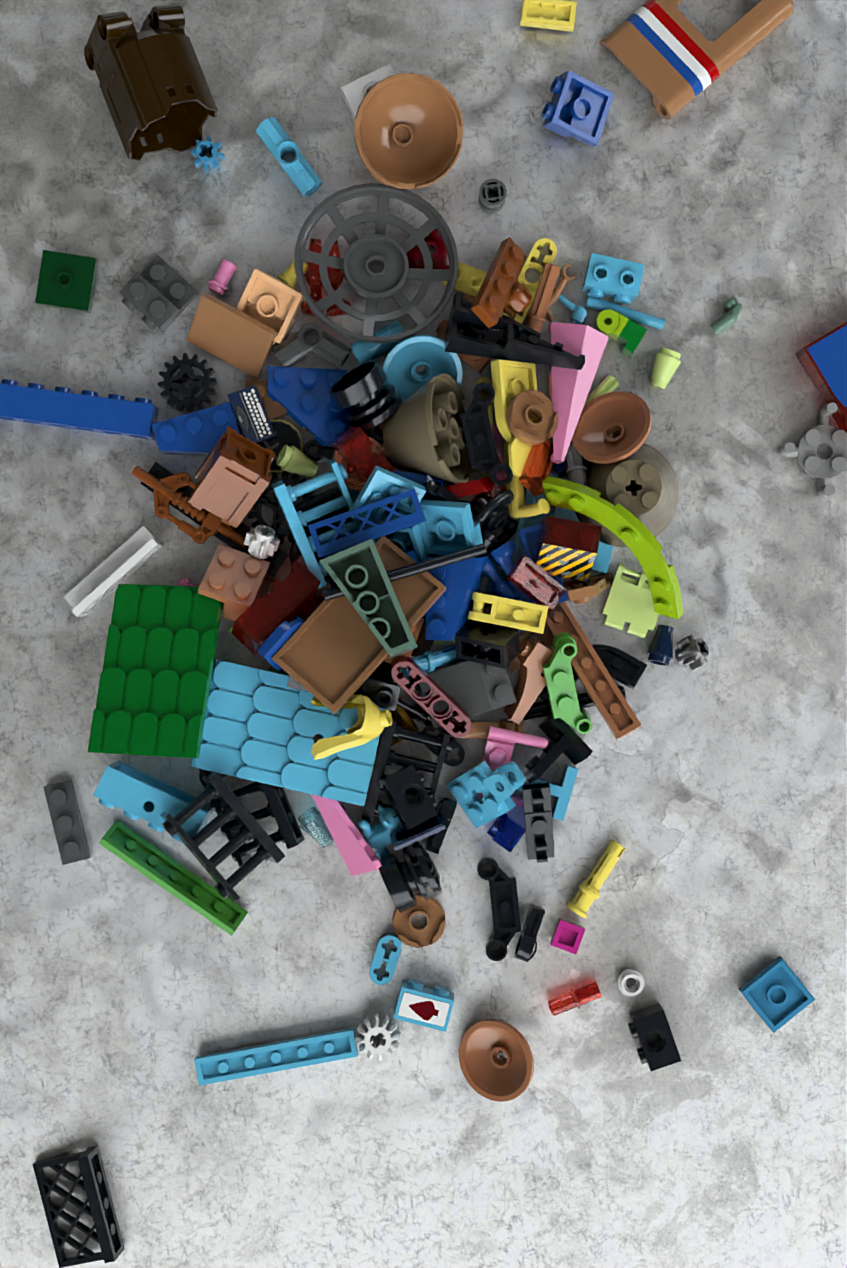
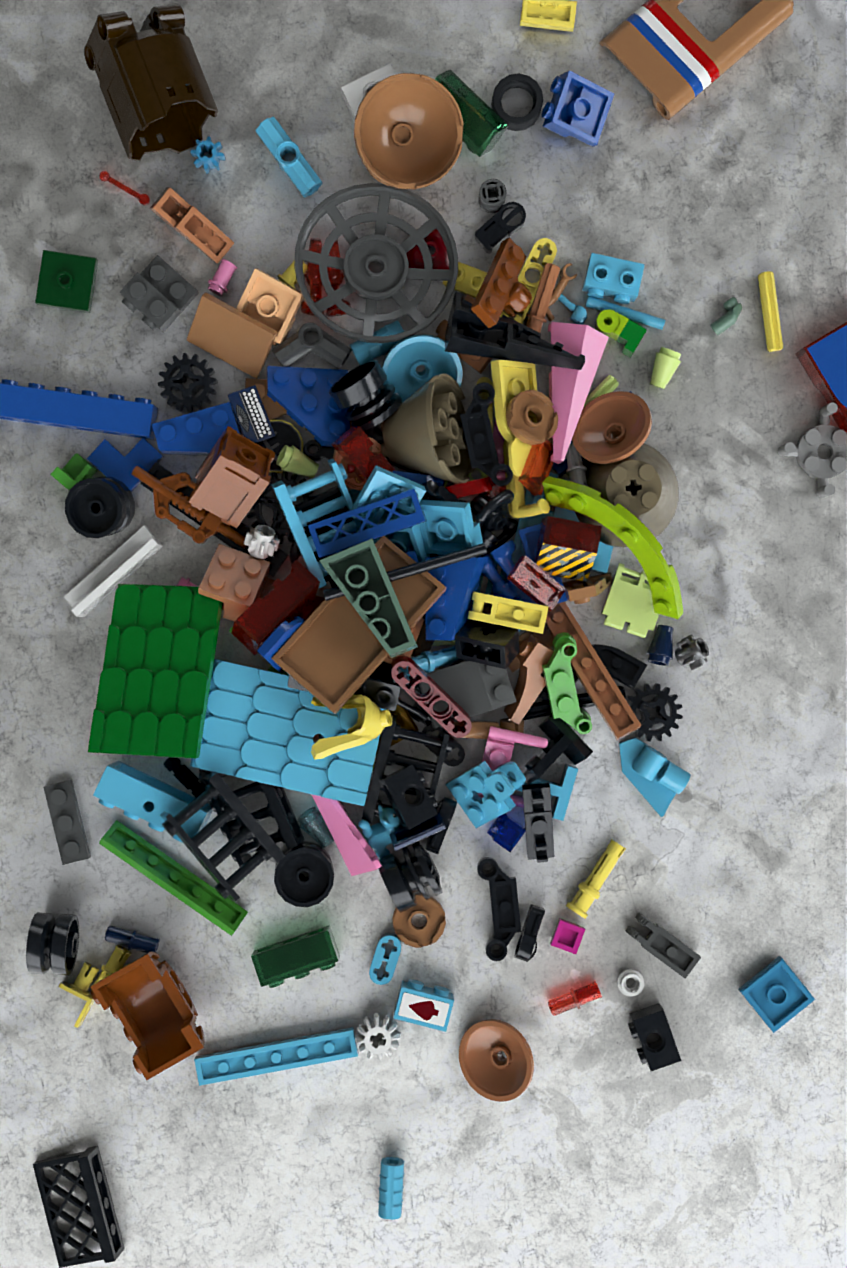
none -> black wheel [26,912,79,976]
none -> bright green panel [50,453,98,490]
none -> light yellow bracket [58,962,100,1028]
none -> black wheel [65,477,135,538]
none -> blue tile [87,438,164,492]
none -> light yellow axle [91,945,131,990]
none -> dark orange cylinder [91,952,205,1080]
none -> clear red hinge [99,171,150,206]
none -> dark blue axle [105,926,160,953]
none -> nougat slope [150,187,234,264]
none -> black axle [163,757,205,798]
none -> clear green brick [251,925,340,988]
none -> black wheel [274,841,334,907]
none -> medium azure axle [378,1157,404,1220]
none -> clear green brick [435,70,509,157]
none -> black piece [475,202,526,254]
none -> black tyre [491,73,543,131]
none -> medium azure panel [619,737,691,817]
none -> dark grey hinge [625,913,701,979]
none -> black gear [627,683,683,742]
none -> light yellow axle [758,271,783,352]

